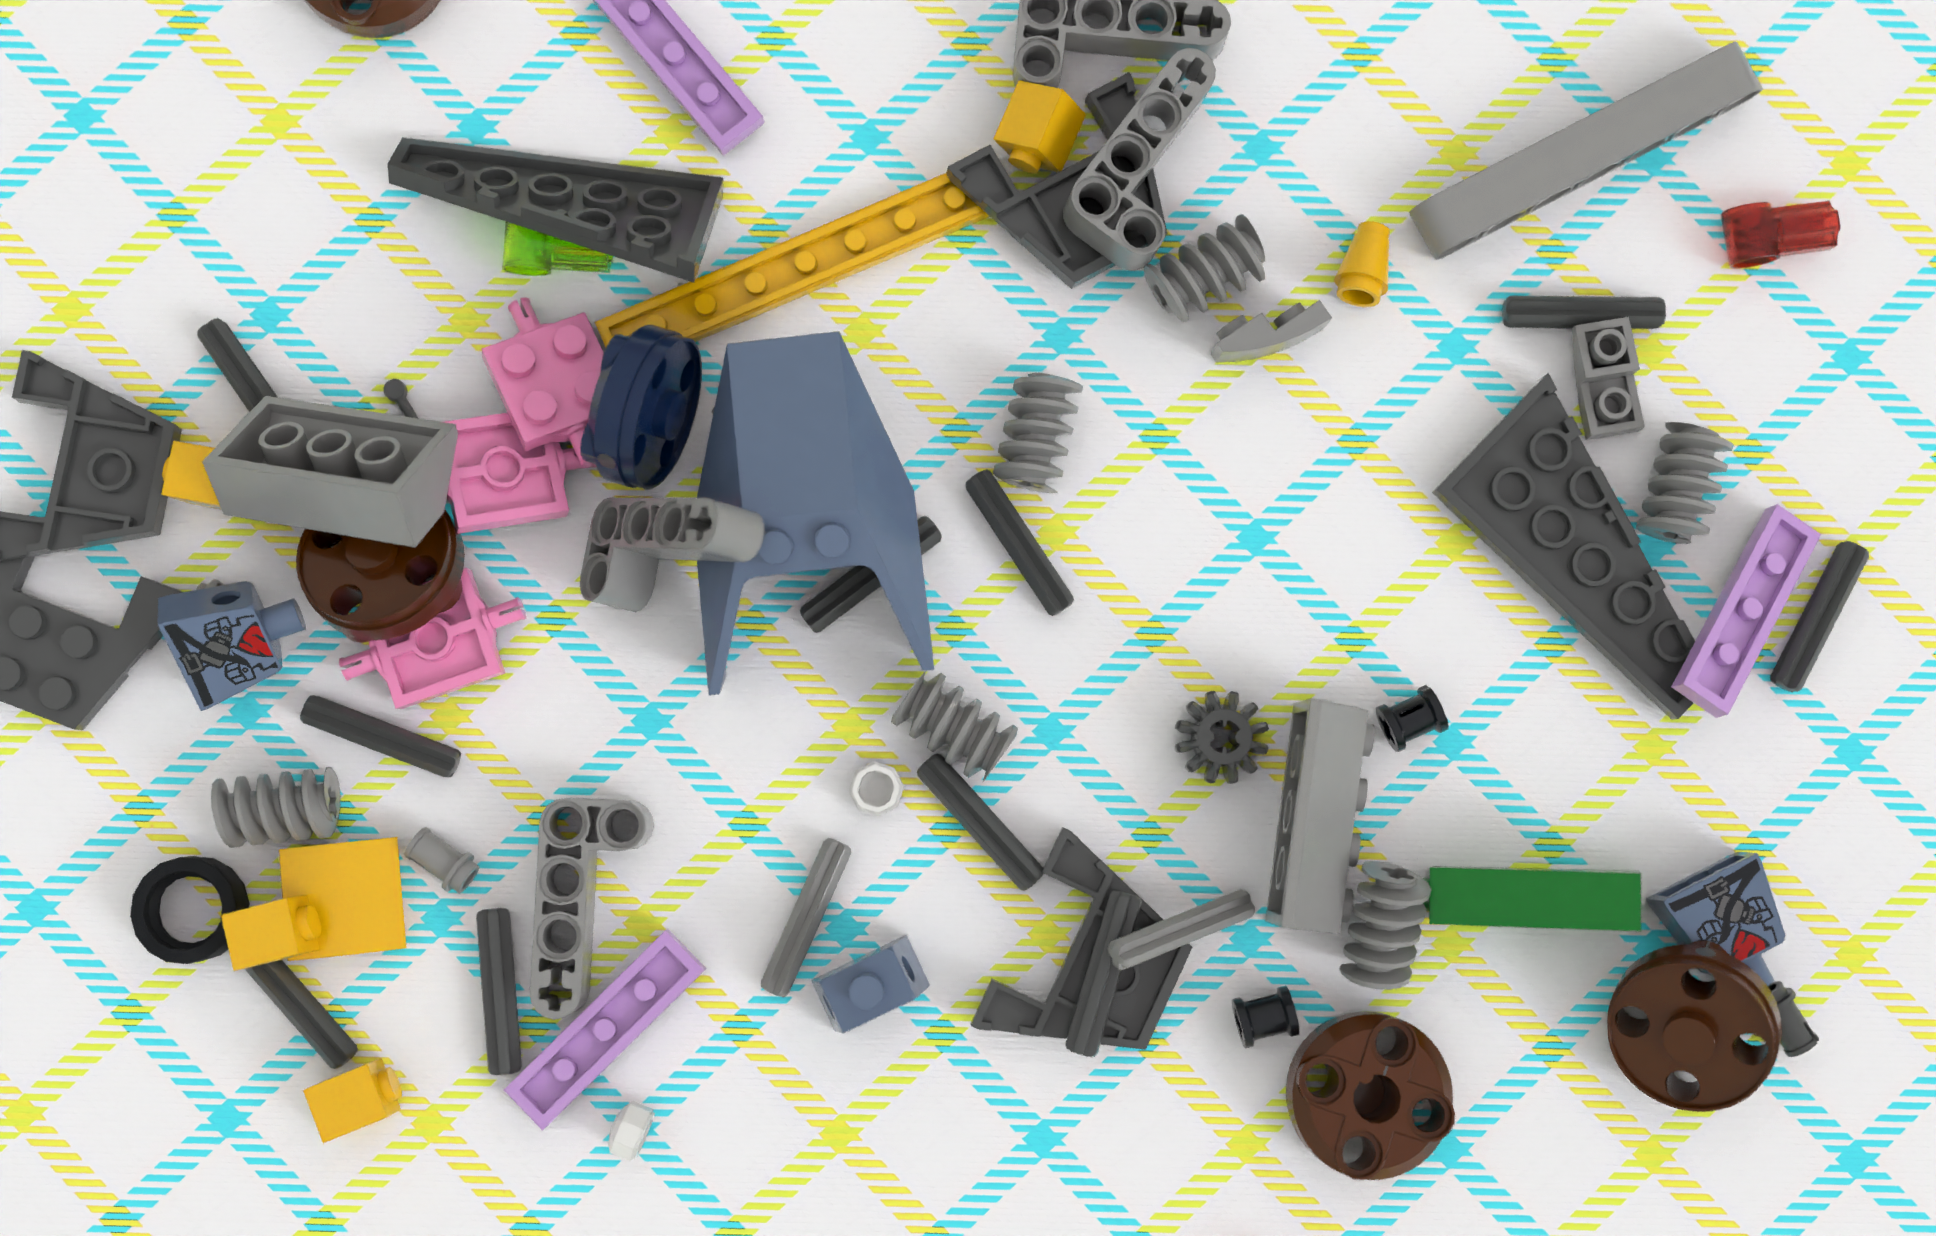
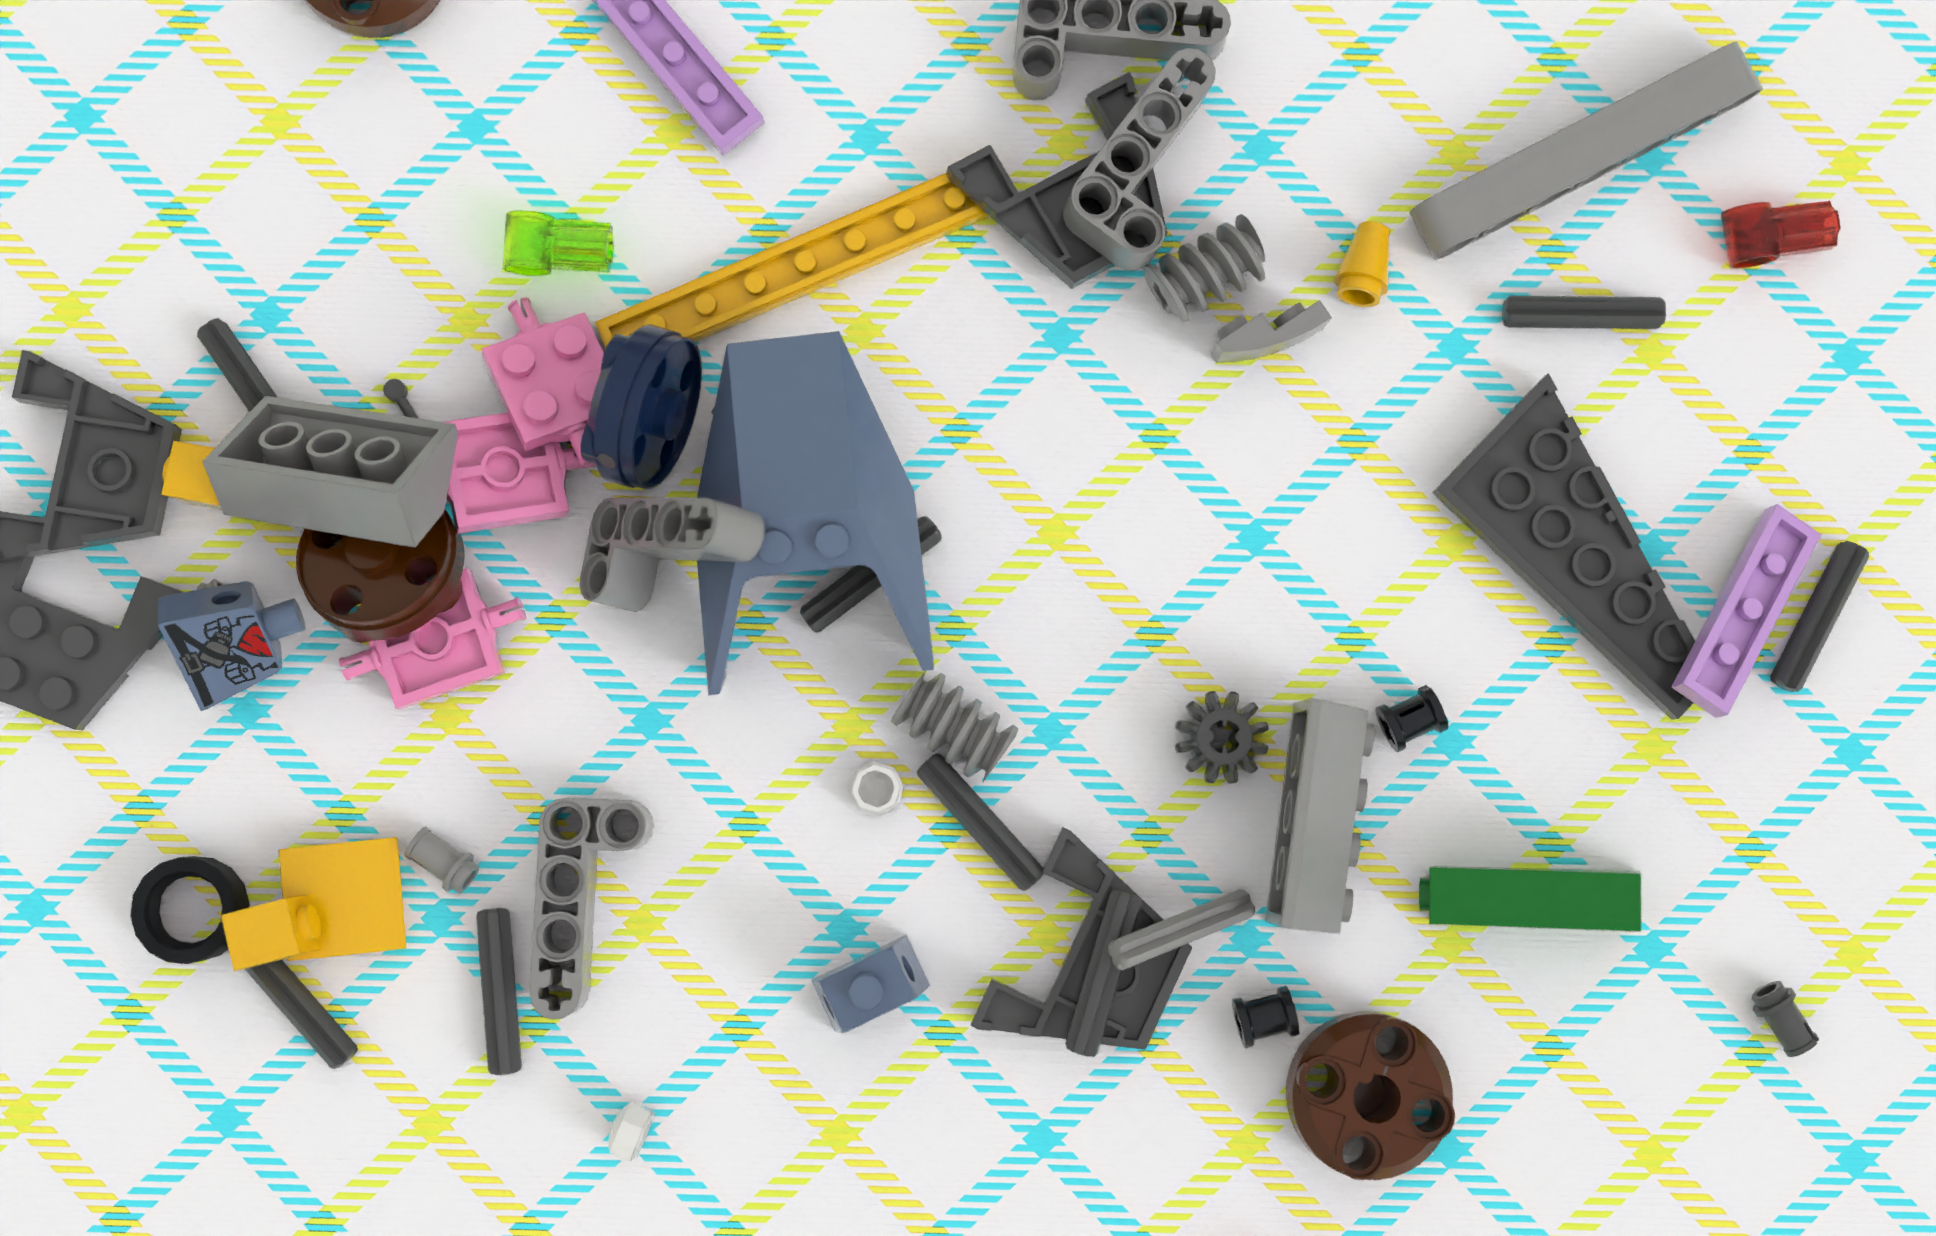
light grey piece [211,767,341,848] -> none
dark grey axle [300,695,461,777] -> none
yellow brick [303,1058,402,1143] -> none
dark grey wing [387,137,723,282] -> none
lavender plate [504,929,707,1131] -> none
light grey axle [761,838,851,997] -> none
dark grey axle [966,469,1074,616] -> none
yellow brick [993,80,1086,174] -> none
light grey piece [993,373,1083,493] -> none
light grey piece [1339,861,1431,990] -> none
light grey slope [1572,317,1645,440] -> none
reddish brown piece [1607,940,1782,1112] -> none
light grey piece [1636,422,1734,544] -> none
sand blue torso [1646,852,1785,986] -> none

